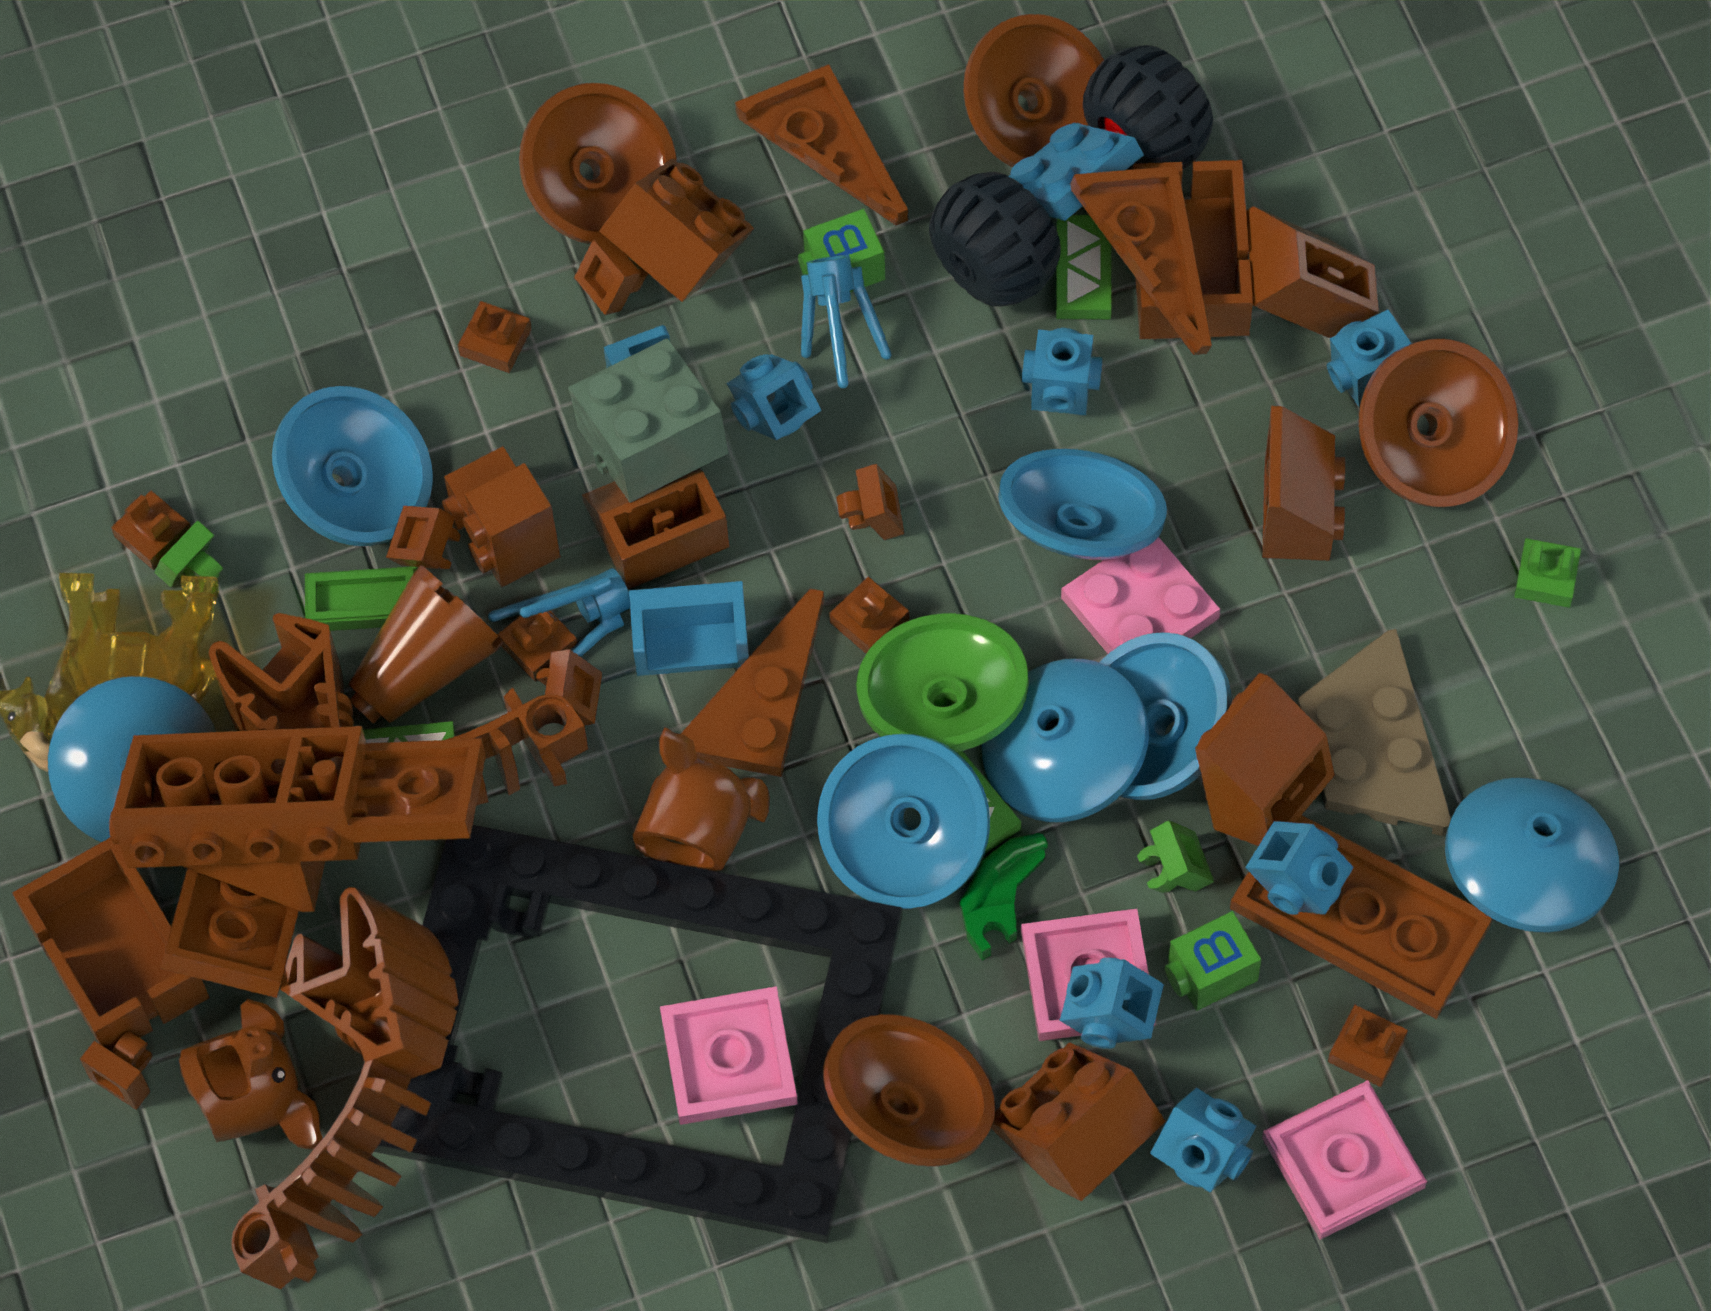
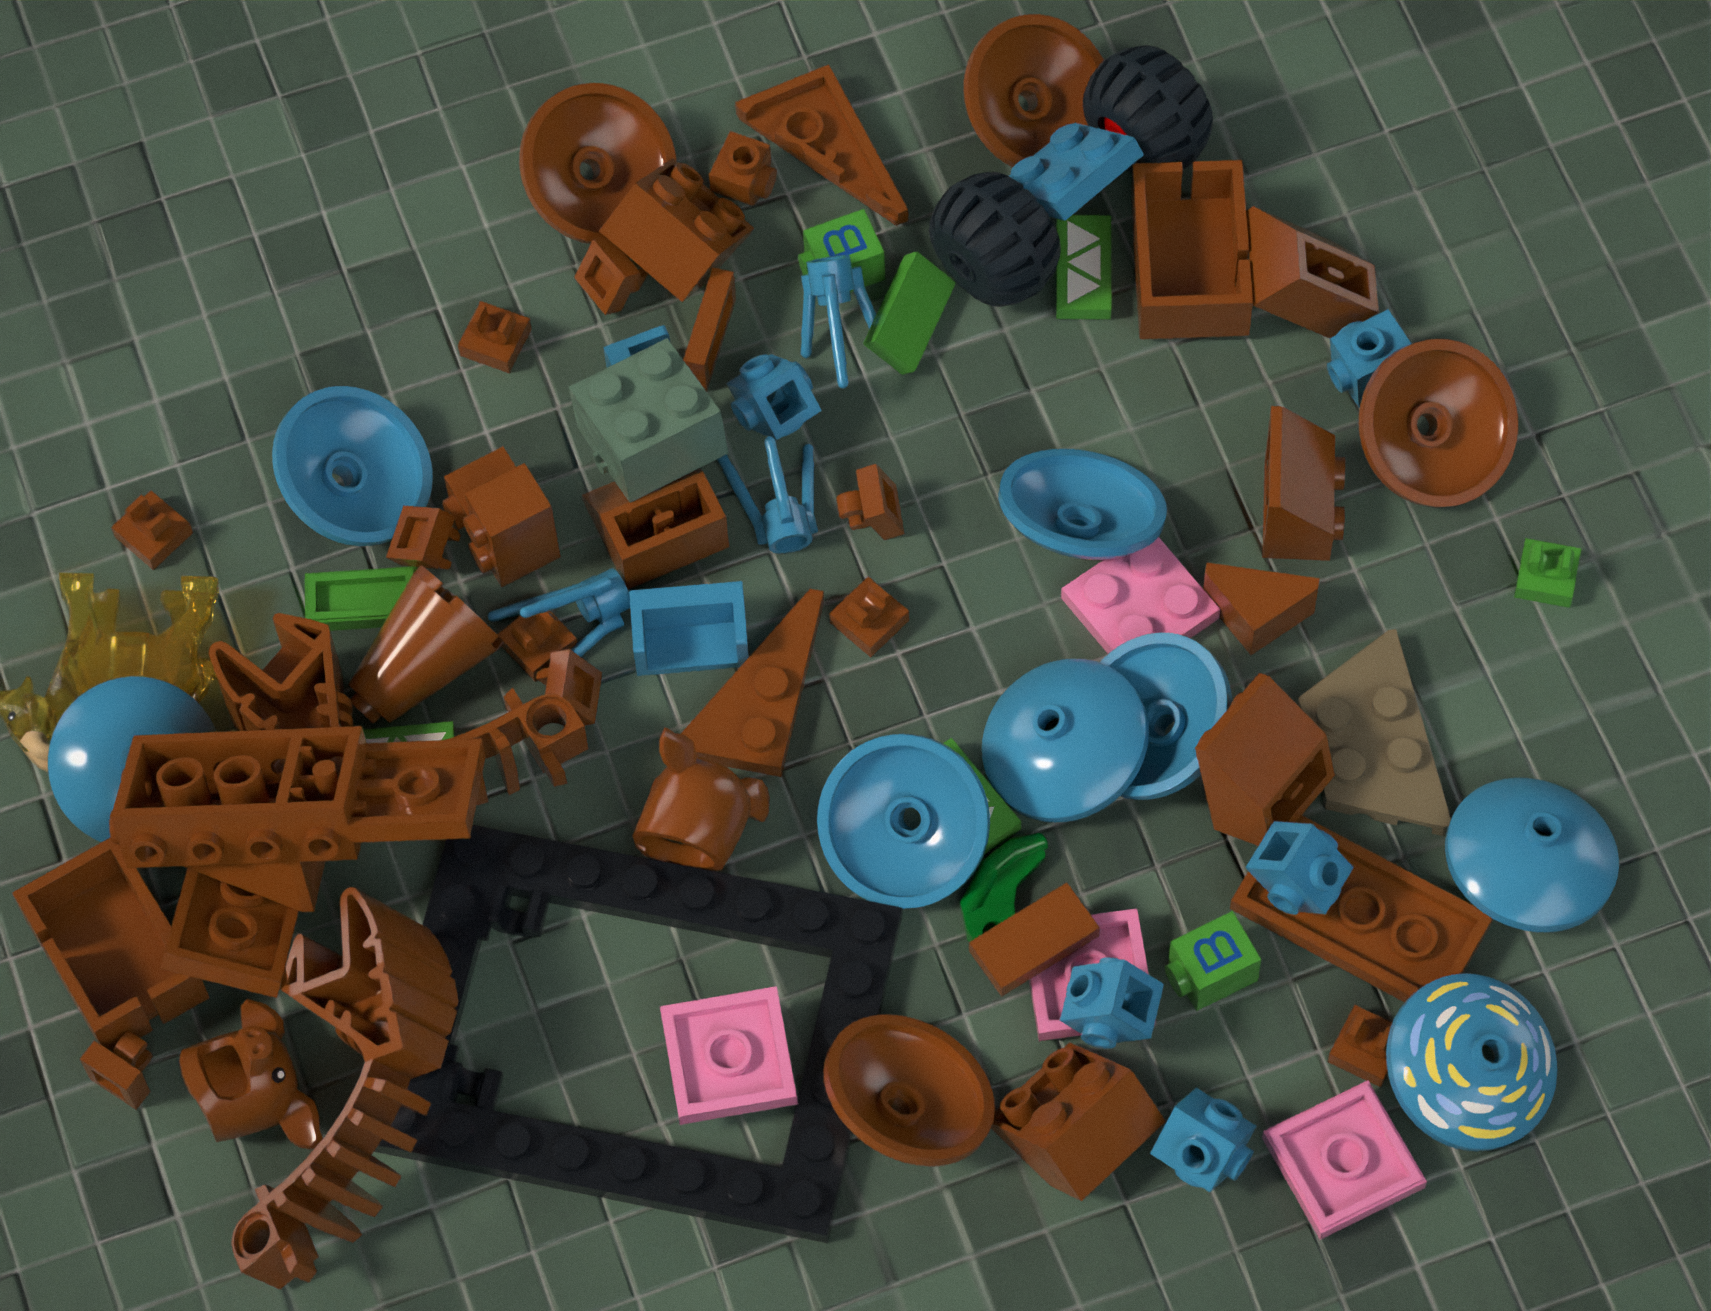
bright green tile [154,520,223,592] -> none
bright green dish [856,613,1029,752] -> none
dark azure brick [1022,328,1103,415] -> none
dark orange wing [1070,166,1212,355] -> none
bright green tile [1137,820,1214,893] -> none
none -> dark orange tile [683,267,736,392]
none -> dark orange plate [709,131,777,206]
none -> dark azure plant [717,436,818,554]
none -> bright green tile [863,251,956,375]
none -> dark orange tile [969,882,1100,997]
none -> dark orange slope [1203,563,1320,655]
none -> dark azure dish [1386,974,1557,1152]

